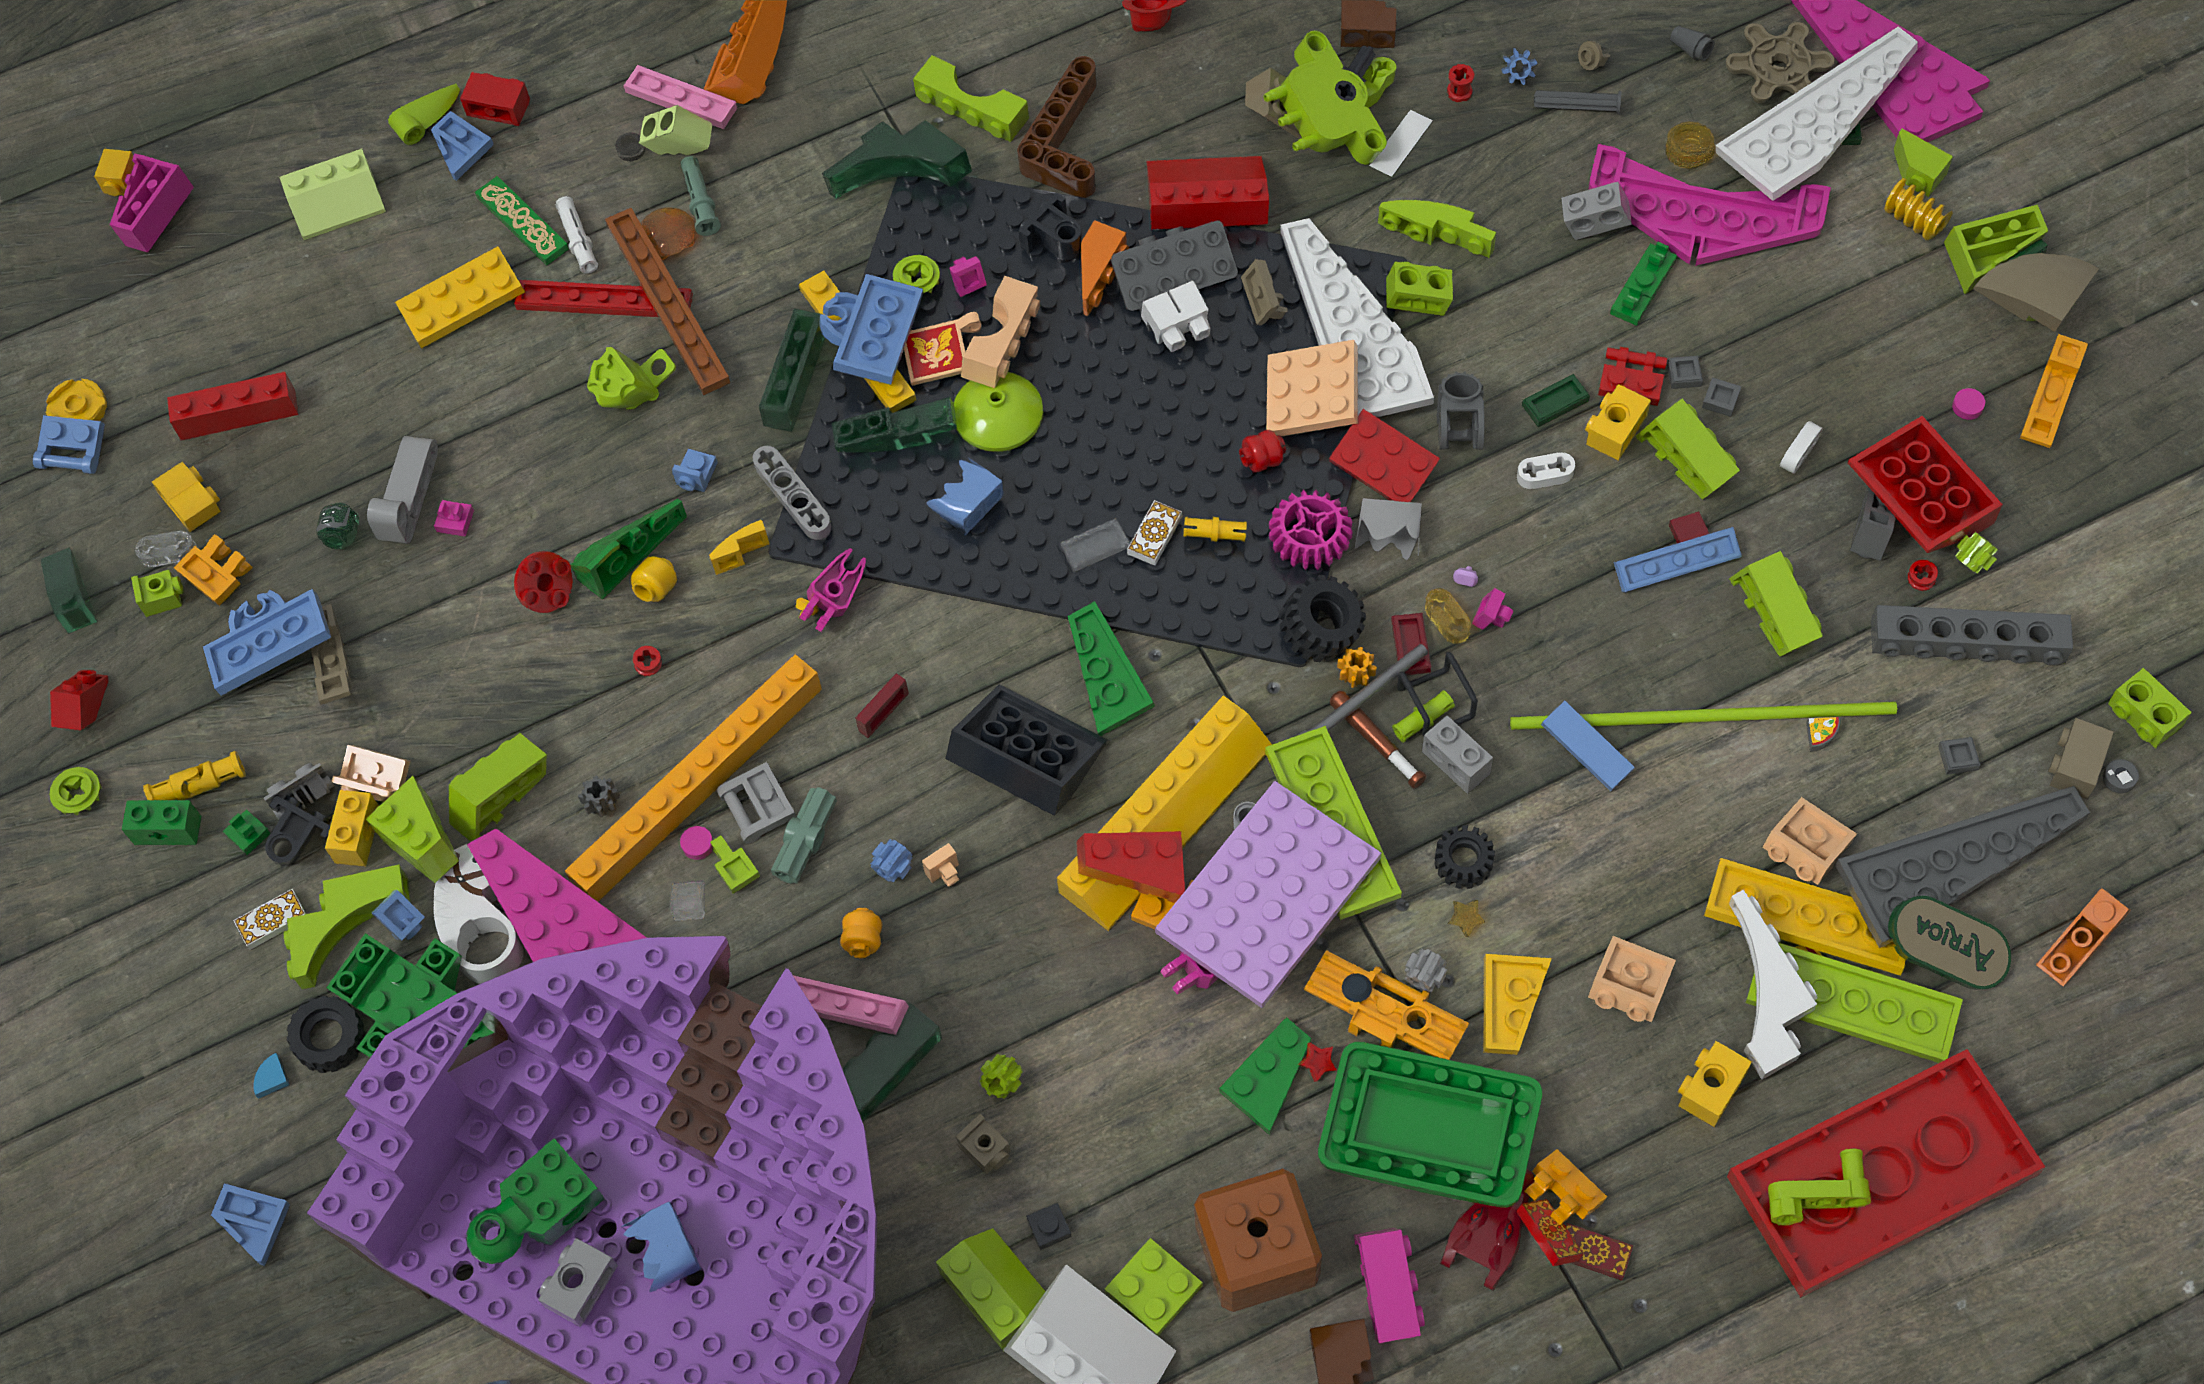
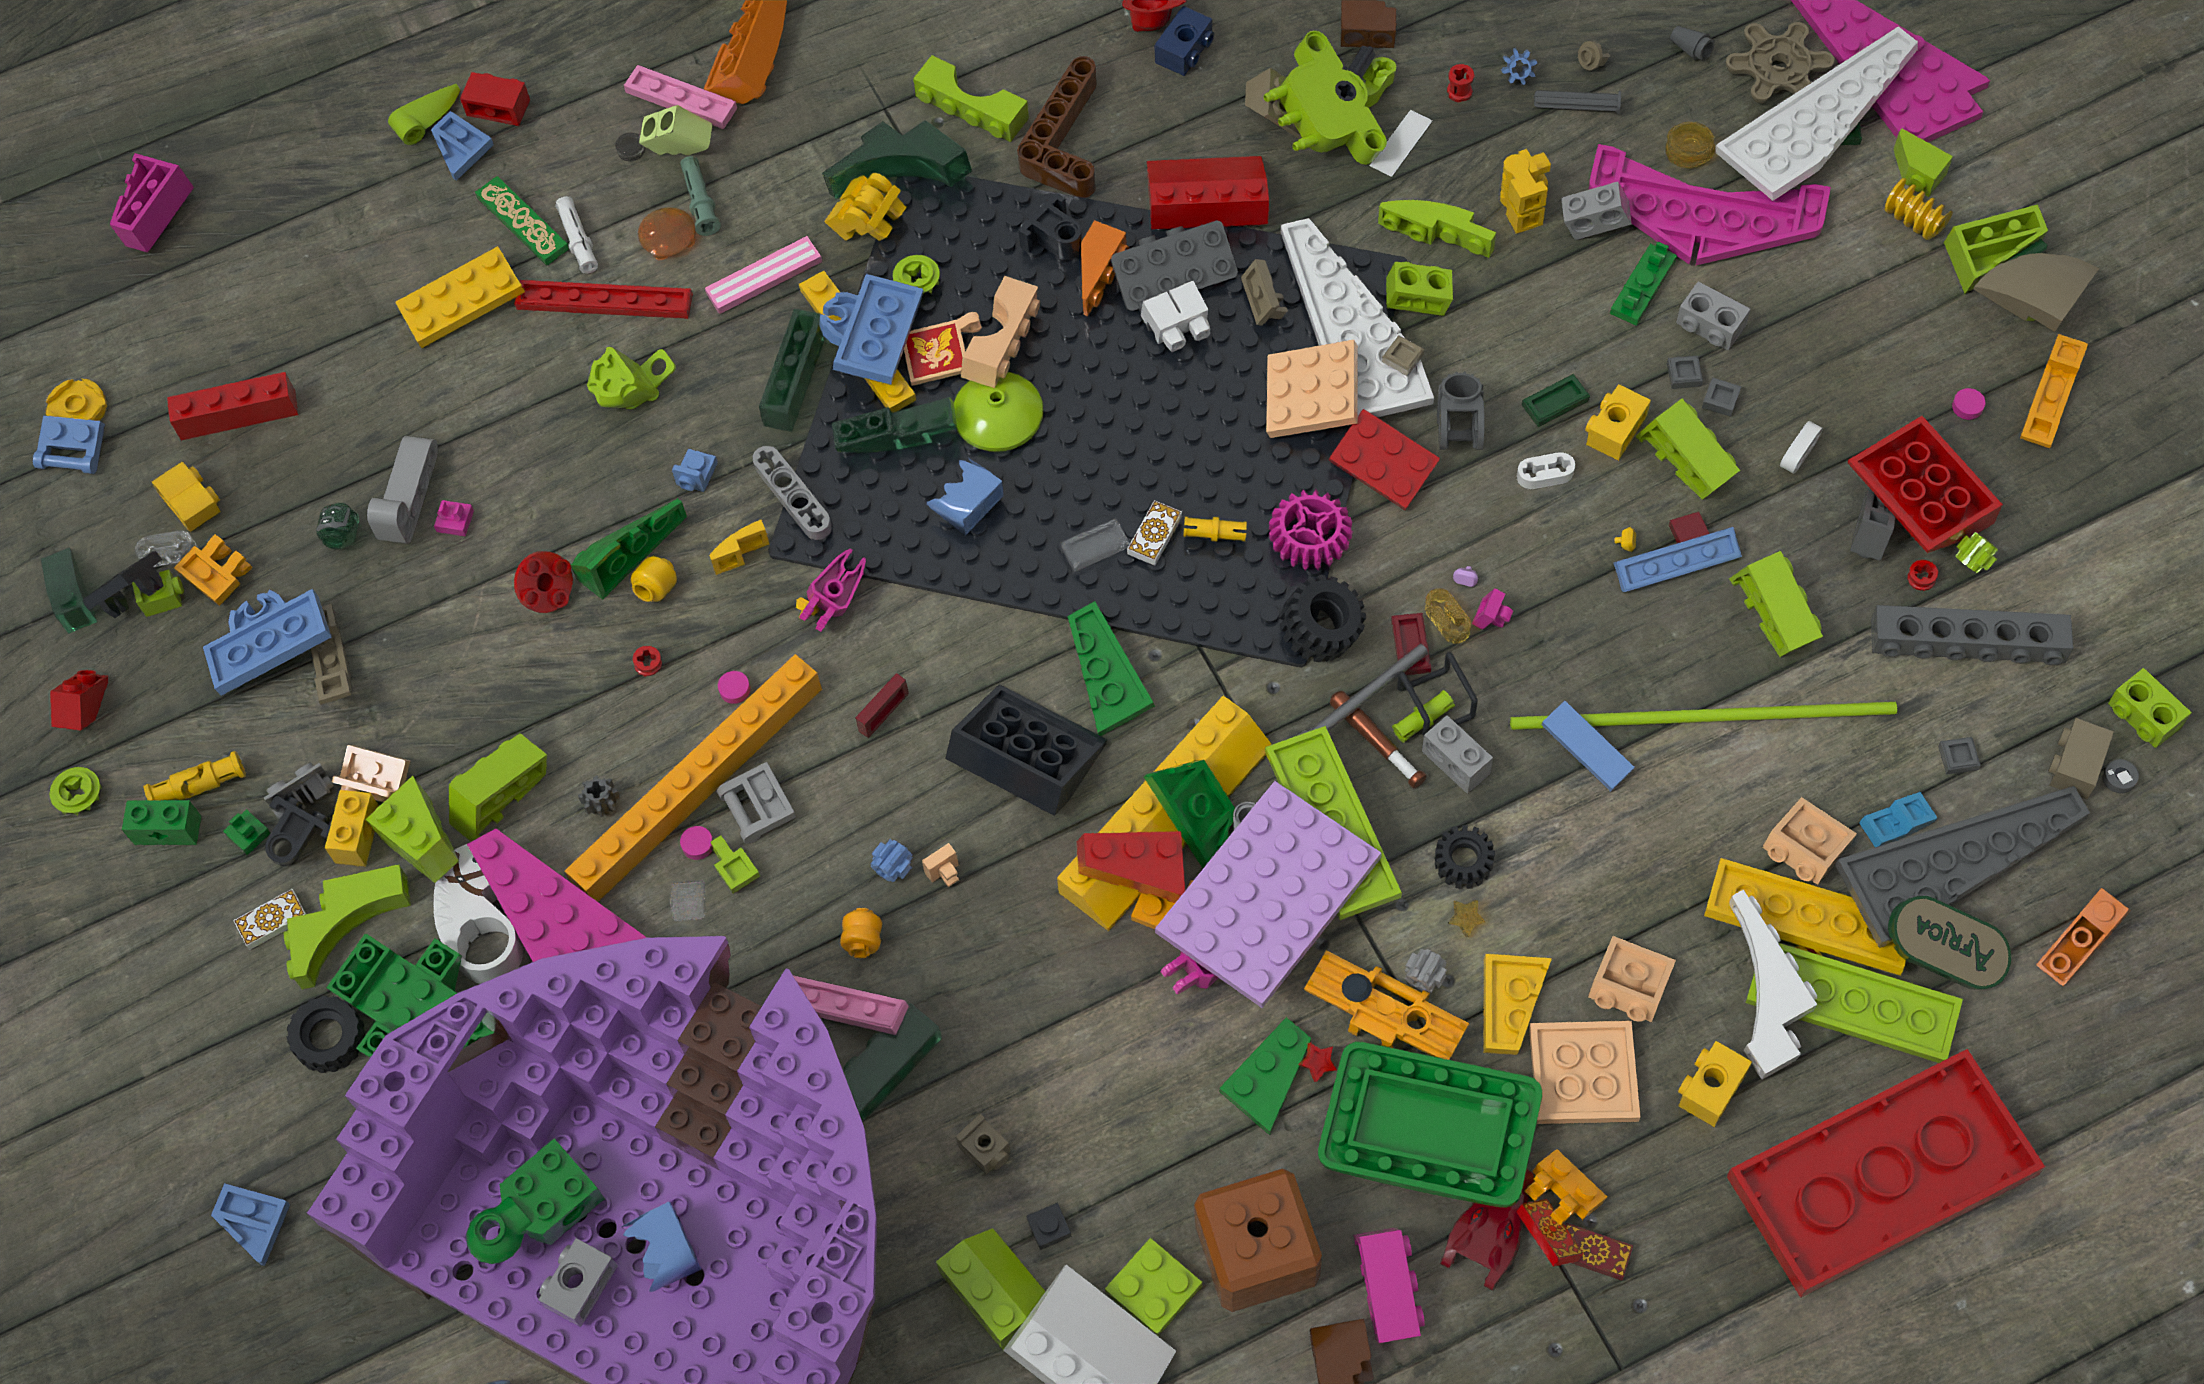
yellow brick [94,149,134,196] -> none
dark azure tile [254,1053,290,1099] -> none
yellowish green slope [280,149,386,240] -> none
medium blue bracket [372,890,425,941] -> none
dark orange plate [605,208,730,395] -> none
sand green piece [771,787,837,884] -> none
dark pink tile [949,256,987,297] -> none
lime gear [980,1054,1023,1099] -> none
red piece [1239,430,1286,472] -> none
light orange gear [1337,647,1377,688] -> none
light grey piece [1355,498,1422,560] -> none
red plate [1598,346,1667,406] -> none
lime beam [1768,1149,1871,1225] -> none
tile [1806,717,1840,752] -> none
none -> black piece [82,551,164,618]
none -> bright pink tile [705,236,822,314]
none -> dark pink tile [718,671,750,704]
none -> yellow hips [824,173,906,241]
none -> green wing [1144,760,1235,869]
none -> dark blue brick [1154,6,1215,76]
none -> dark tan tile [1382,335,1424,376]
none -> yellow hips [1500,149,1551,234]
none -> light nougat plate [1529,1021,1640,1124]
none -> yellow rock [1615,527,1636,552]
none -> light grey brick [1676,281,1751,351]
none -> dark azure slope [1859,792,1938,847]

